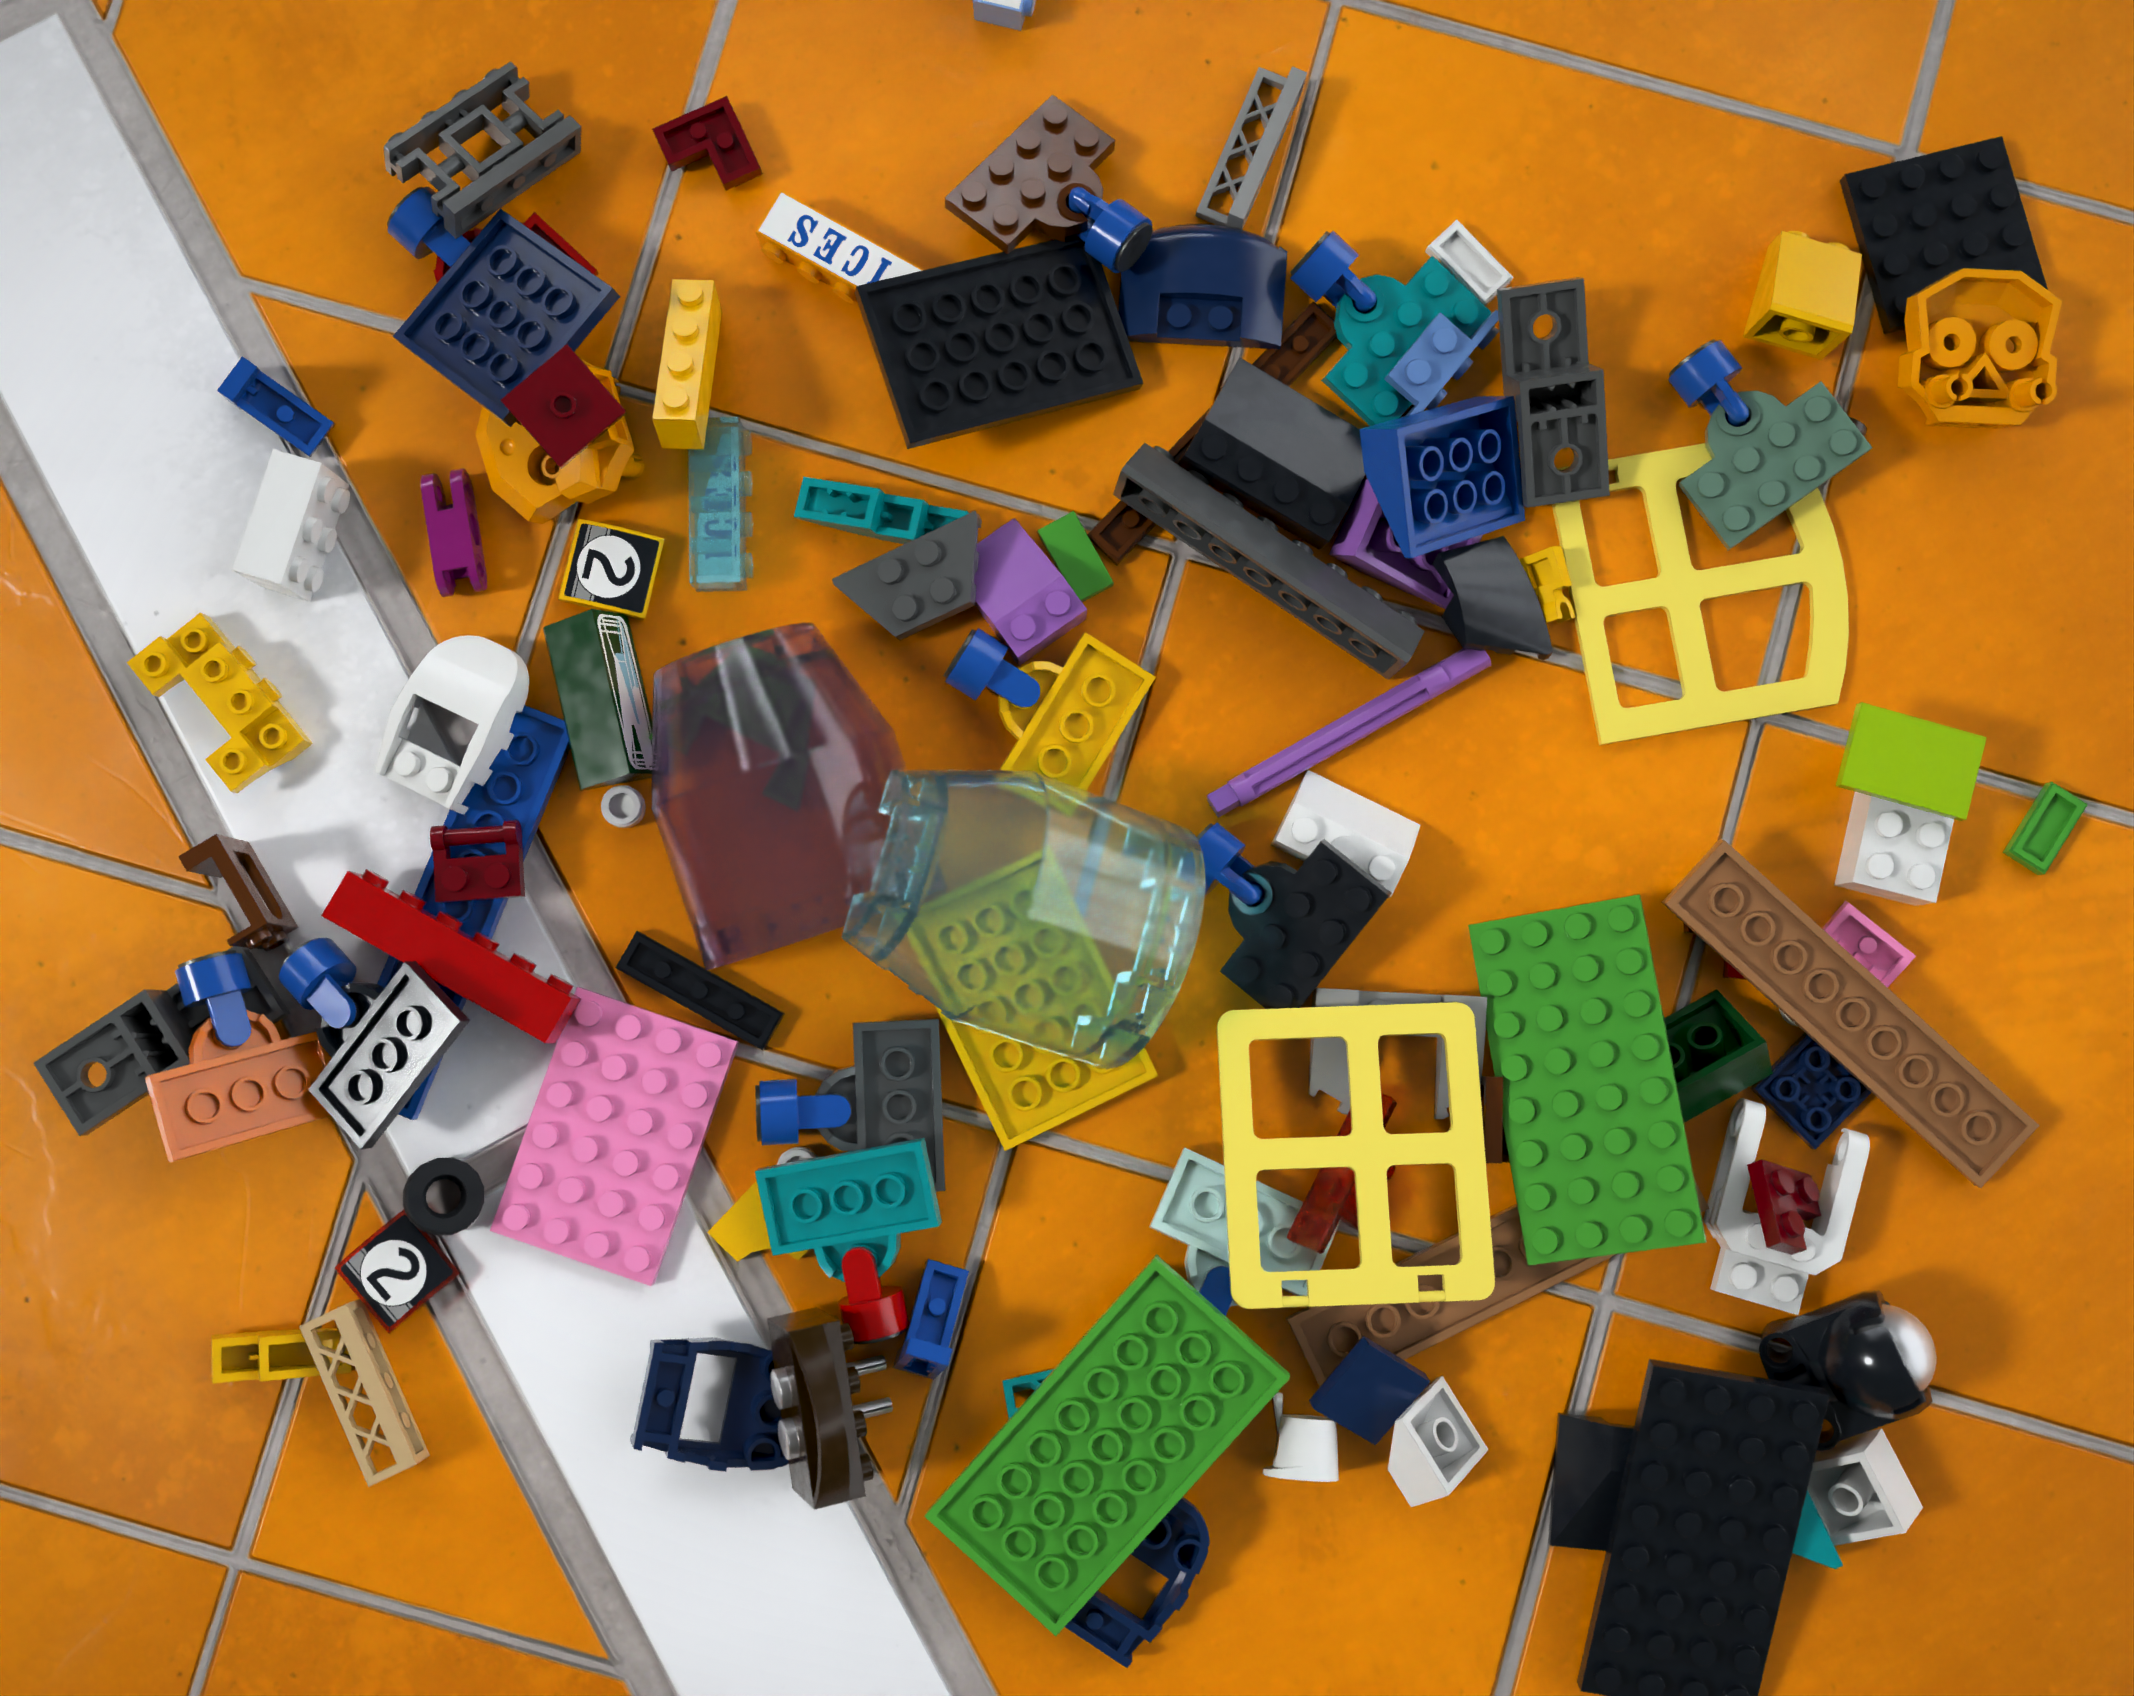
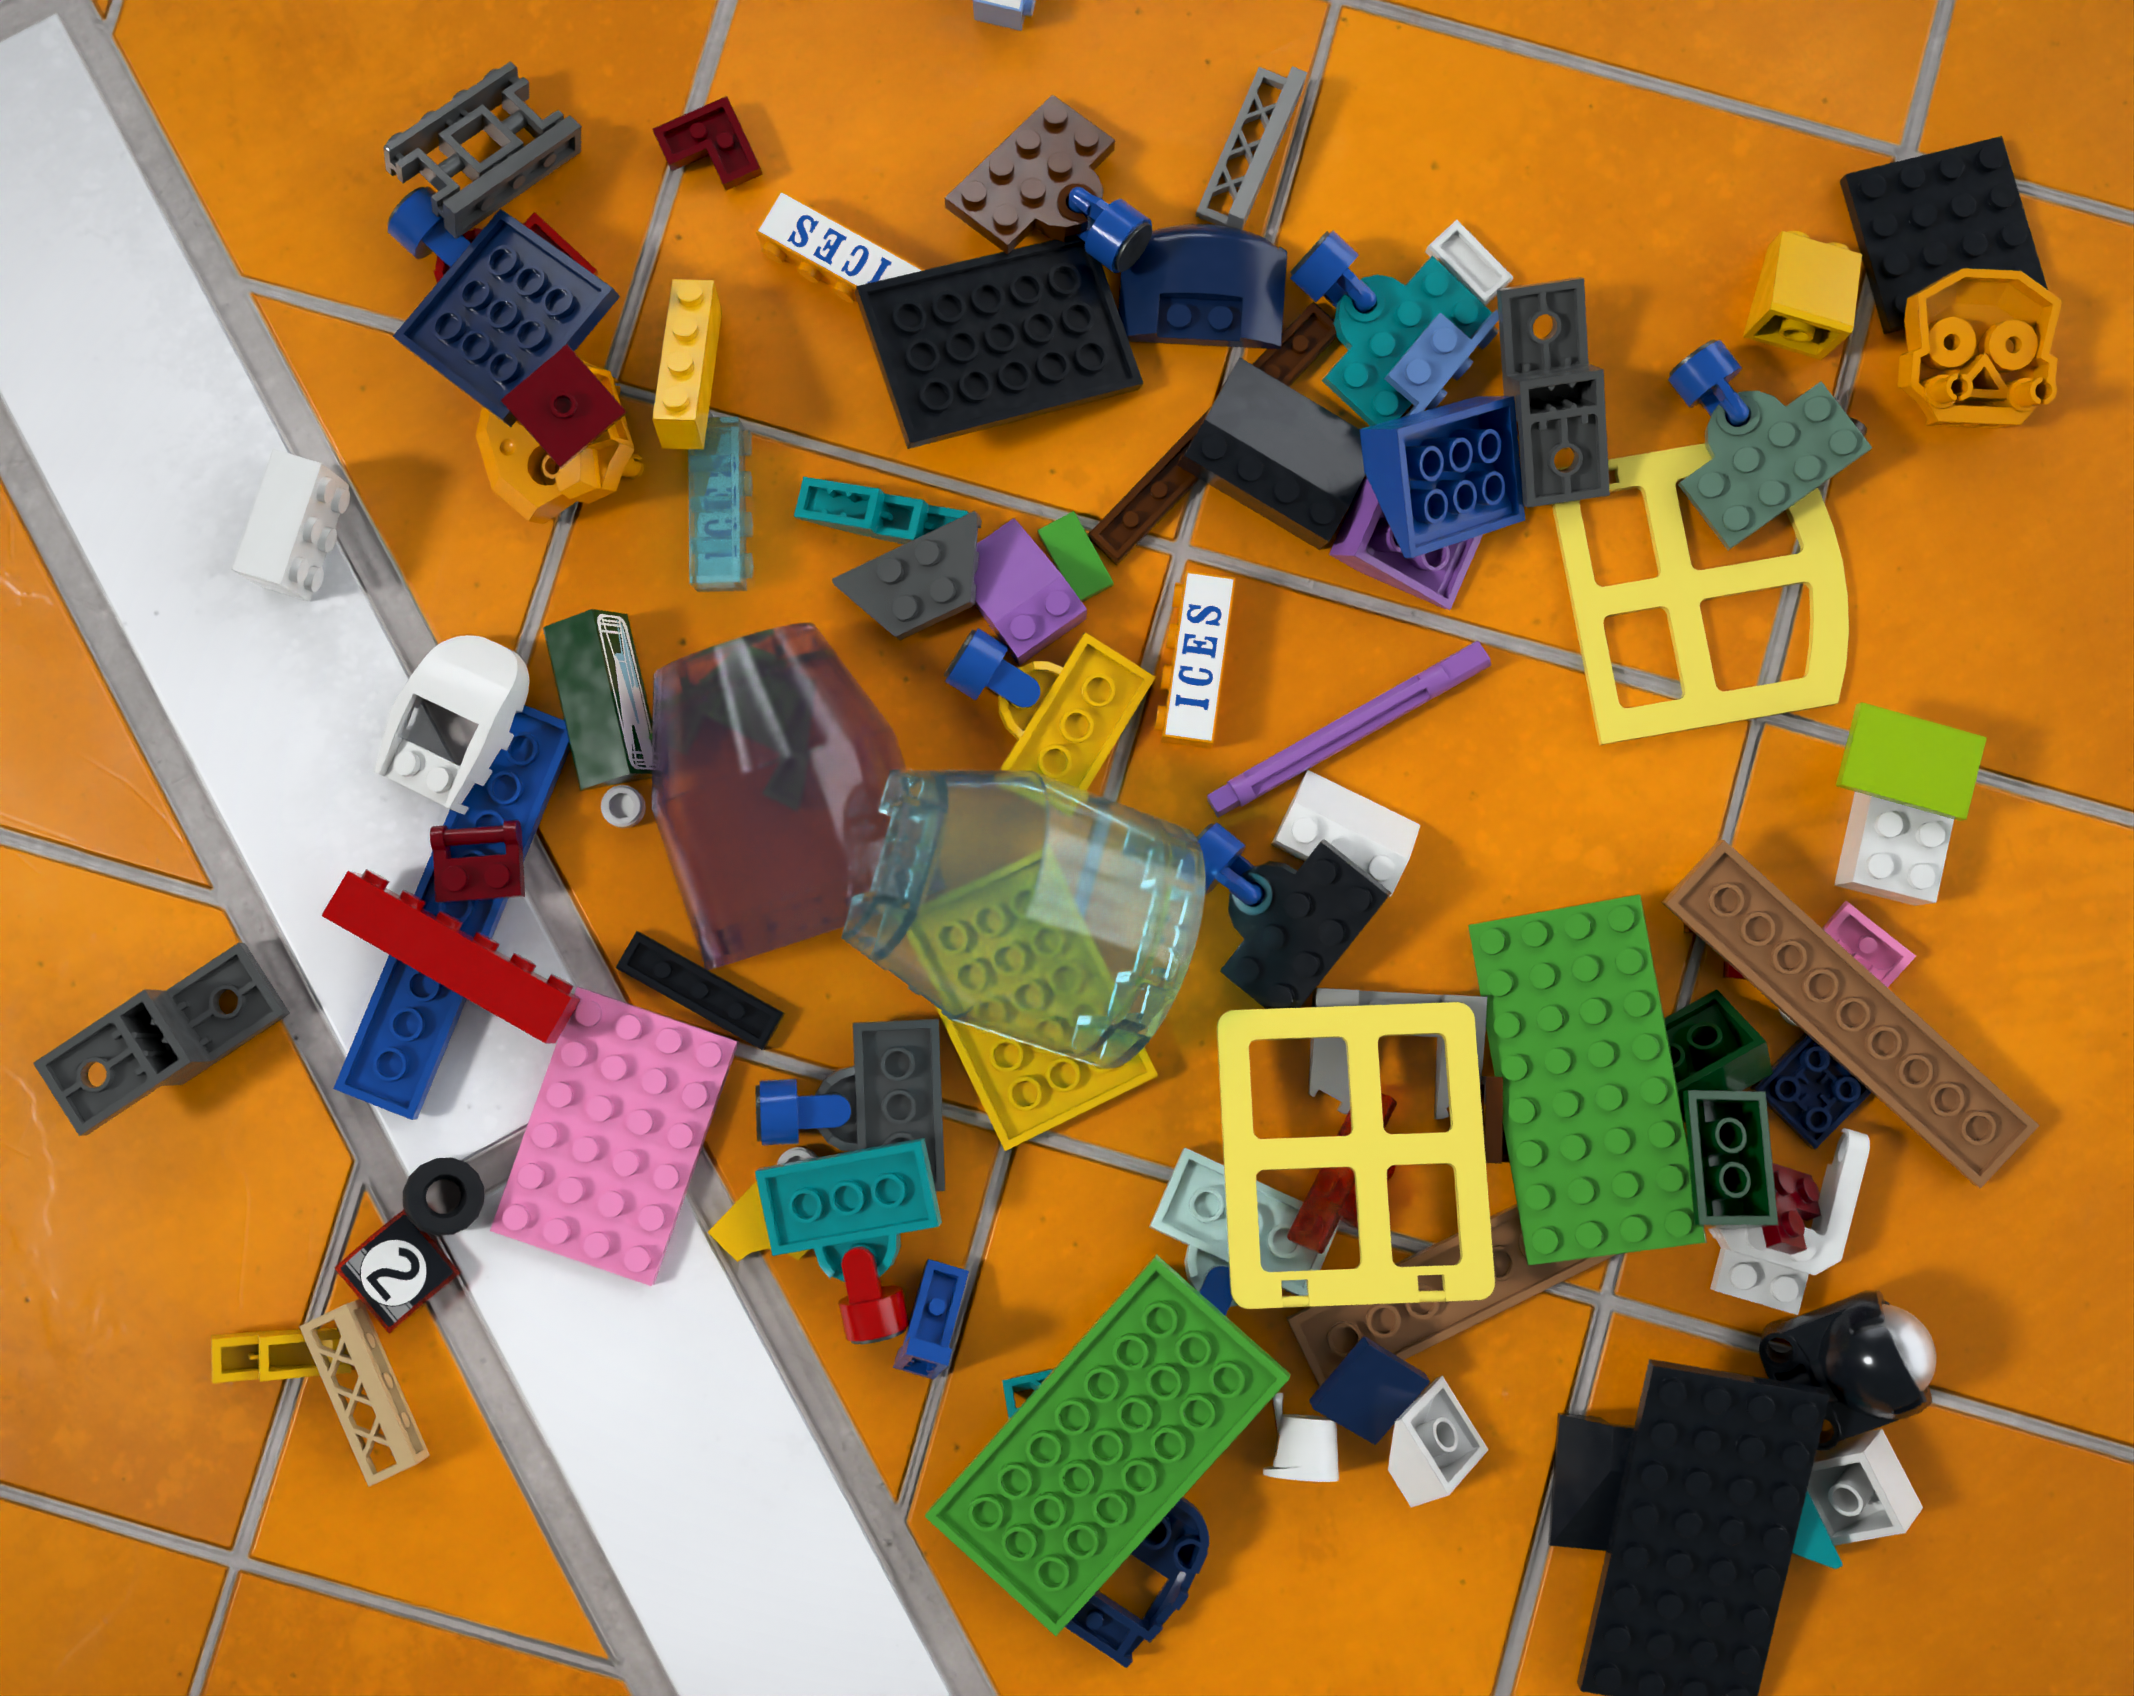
yellow bracket [127,612,313,794] -> none
orange plate [145,950,332,1163] -> none
reddish brown panel [178,834,298,951] -> none
blue bracket [217,356,335,457] -> none
plate [279,938,470,1150] -> none
magenta piece [420,468,487,597] -> none
slope [558,519,664,620] -> none
dark blue slope [630,1337,789,1472] -> none
dark brown piece [767,1307,893,1510] -> none
dark grey slope [1113,443,1424,680] -> none
black slope [1432,536,1553,660] -> none
yellow plate [1519,546,1575,624] -> none
bright green tile [2003,782,2088,875] -> none
none -> white brick [1155,571,1236,749]
none -> dark green slope [1683,1090,1778,1229]

